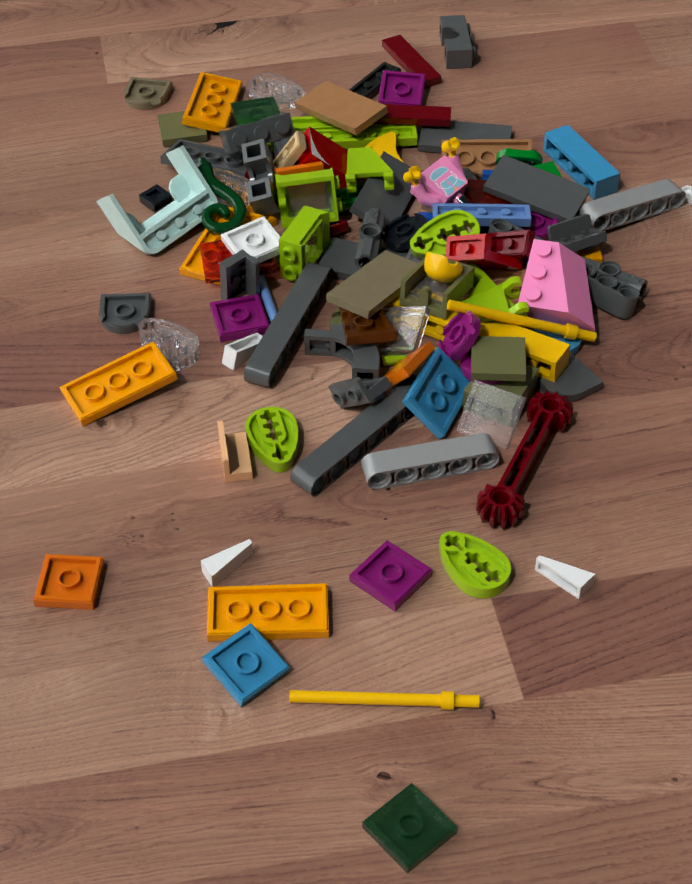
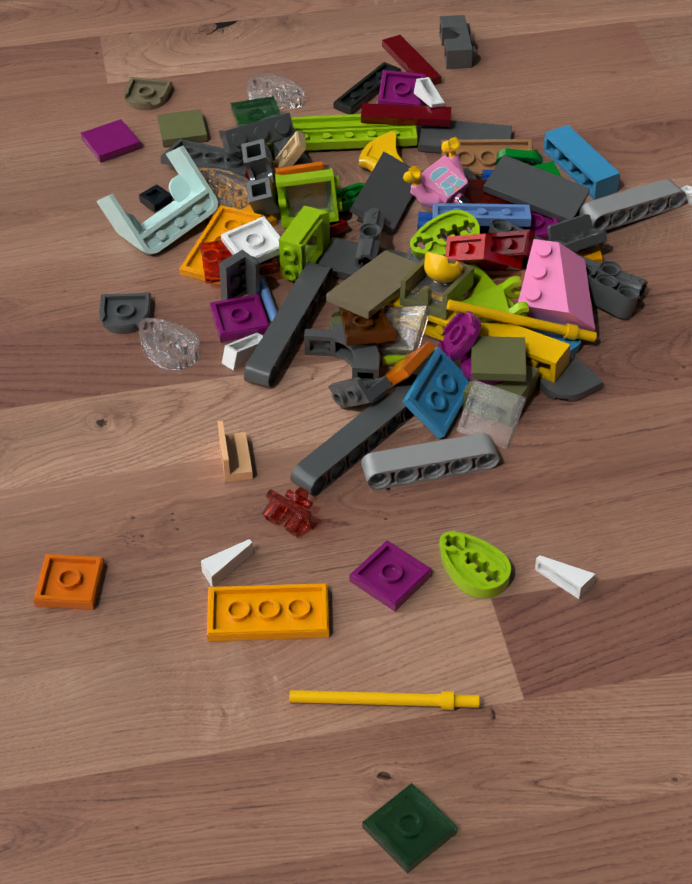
light orange tile [59,341,178,427] -> none
light orange tile [182,72,243,133] -> none
dark green plant [196,157,247,235] -> none
dark azure tile [202,623,290,707] -> none
lime piece [245,407,299,473] -> none
medium nougat tile [294,81,388,135] -> none
red panel [297,126,348,189] -> none
lime flag [345,147,394,193] -> none
black tile [382,213,427,251] -> none
dark red arm [476,390,573,529] -> none
none -> magenta tile [81,119,141,162]
none -> clear red hips [262,487,318,538]
none -> white piece [414,77,445,108]

